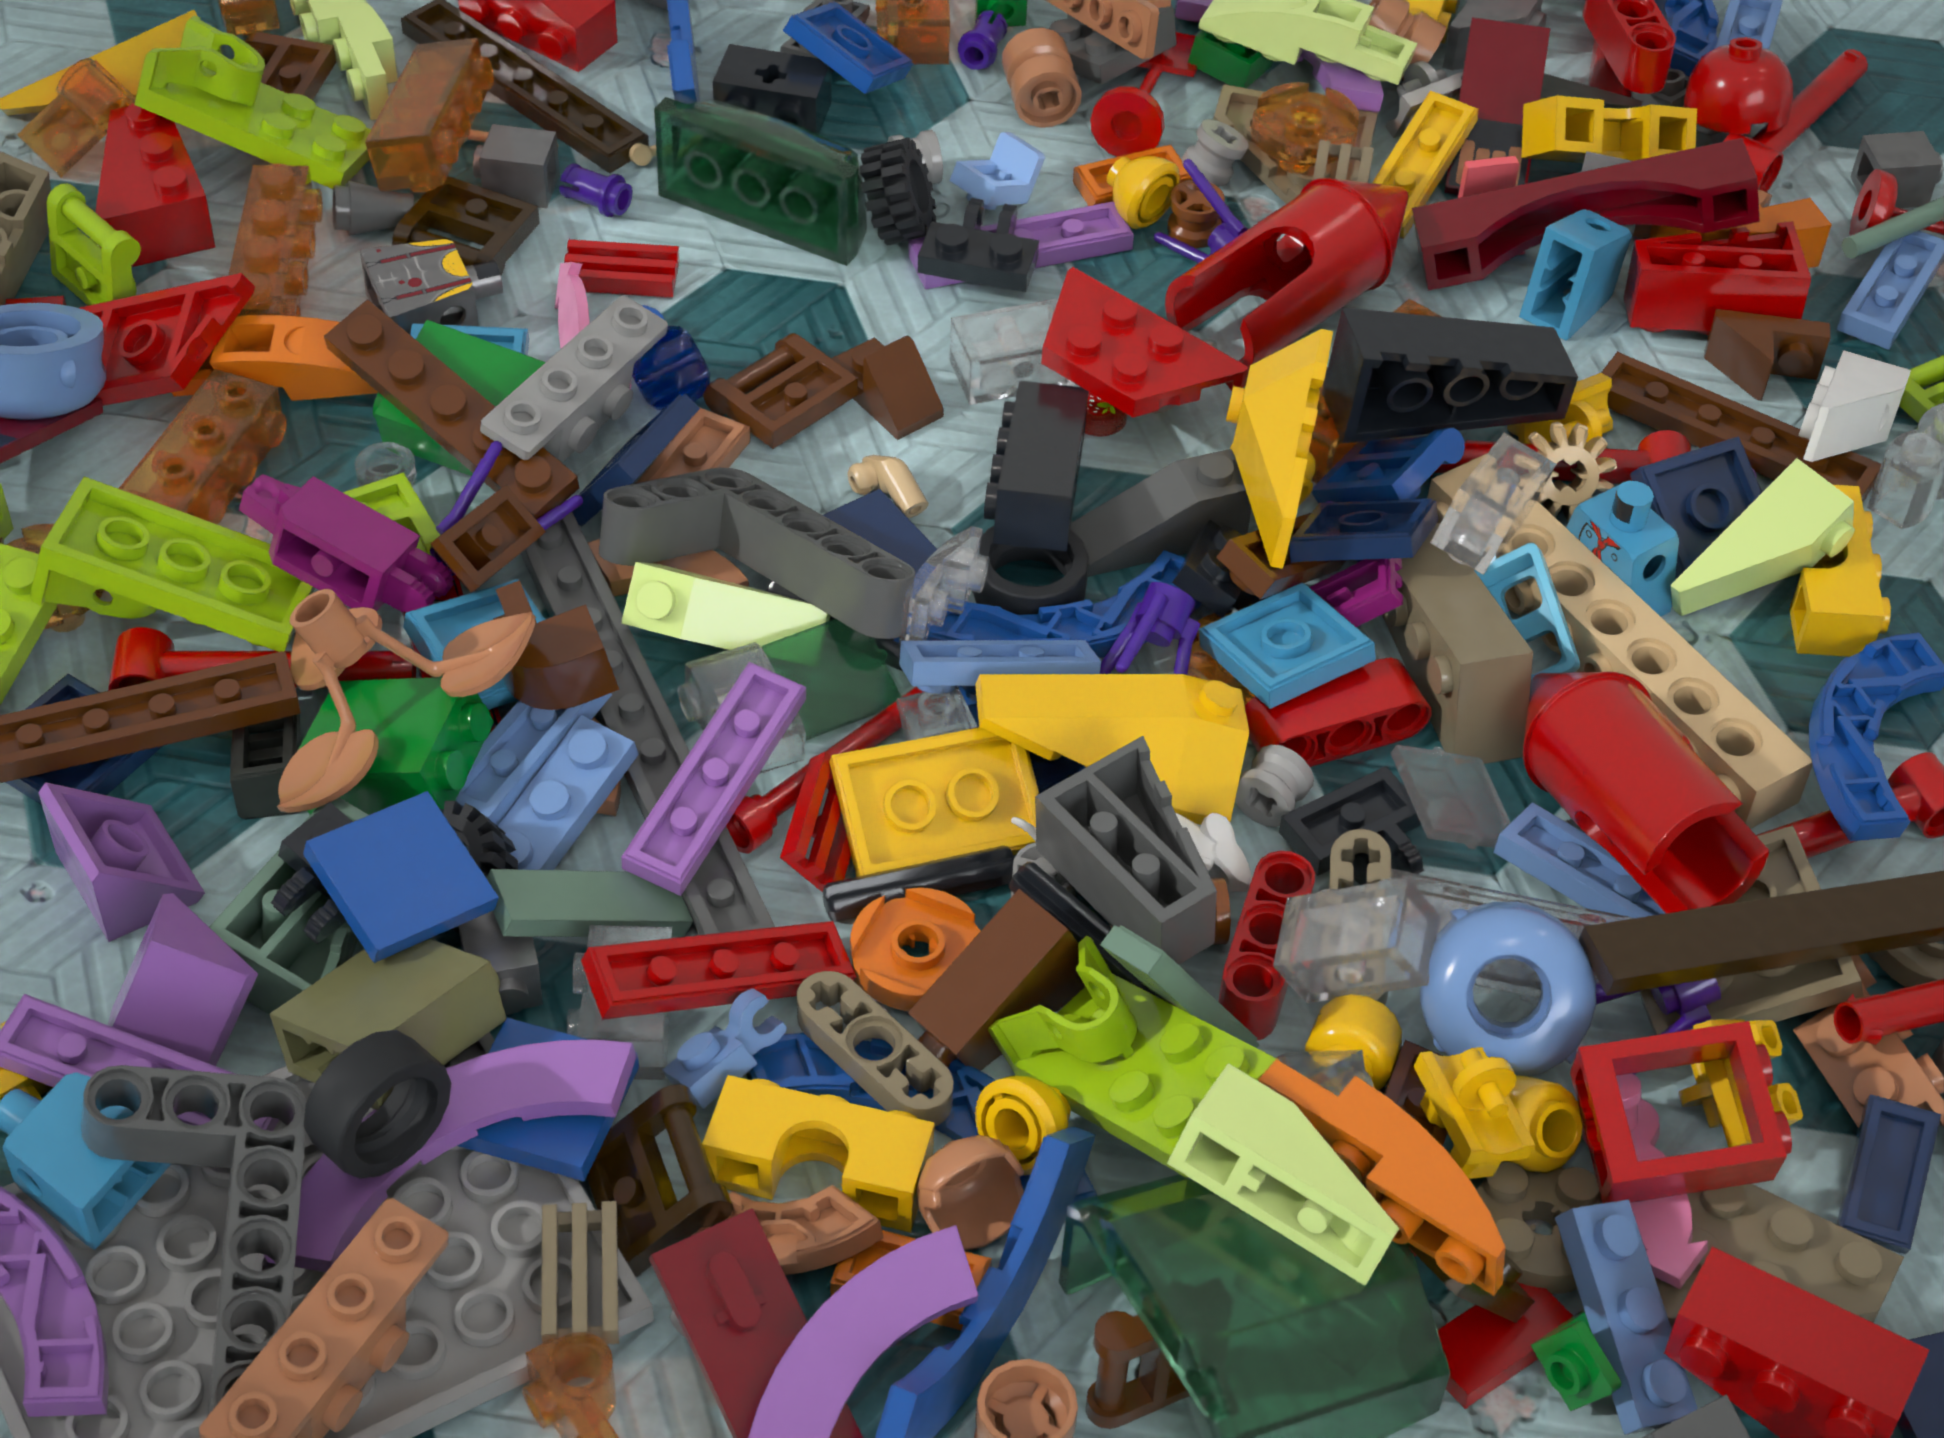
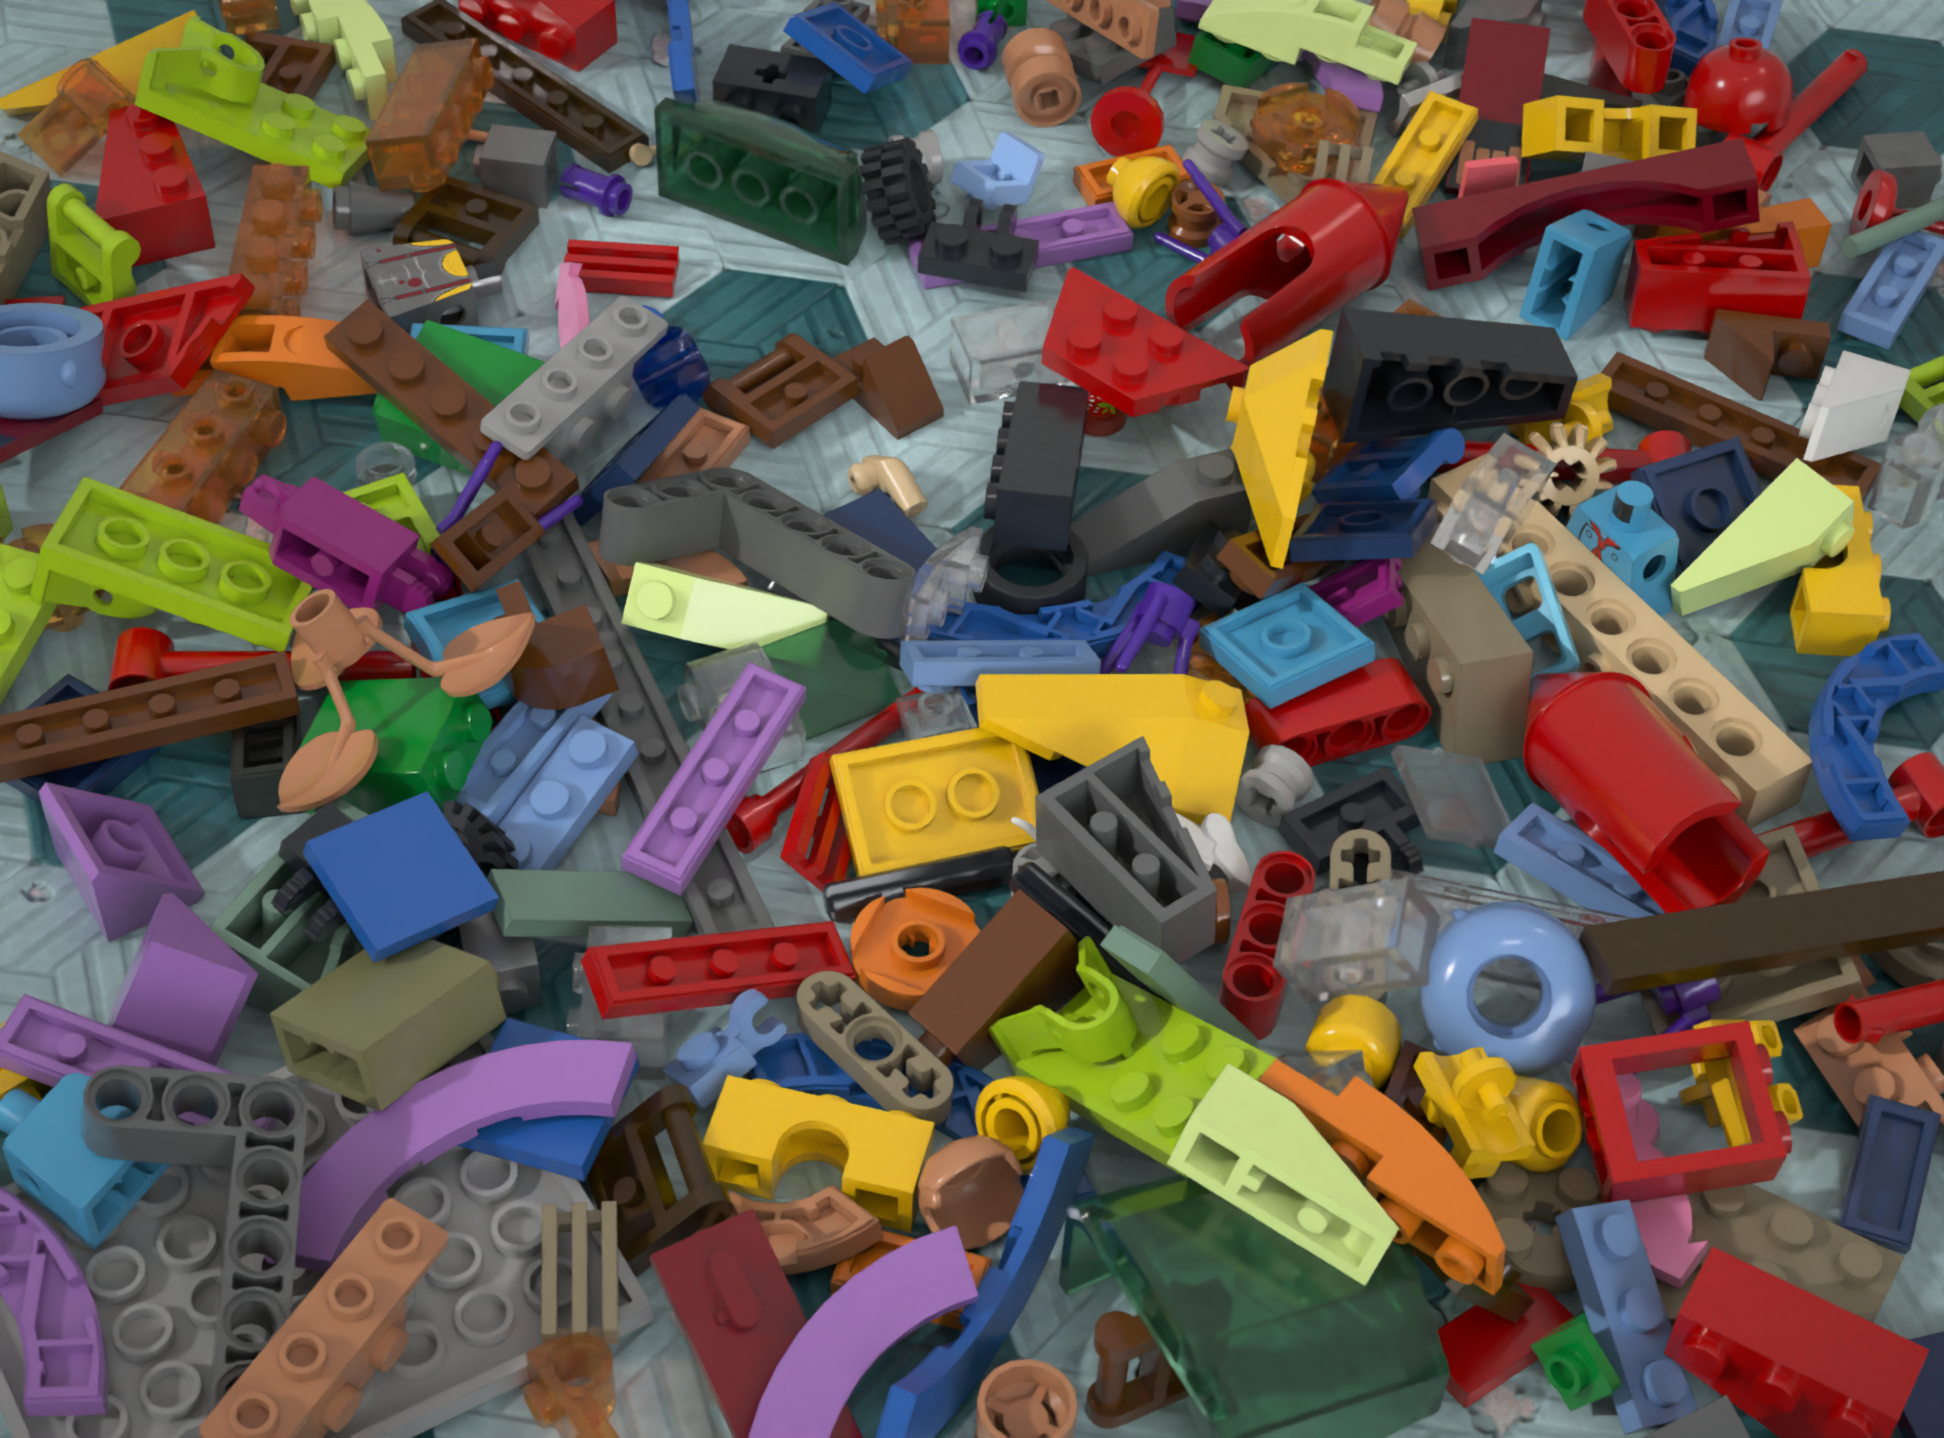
black tyre [304,1030,451,1179] -> none

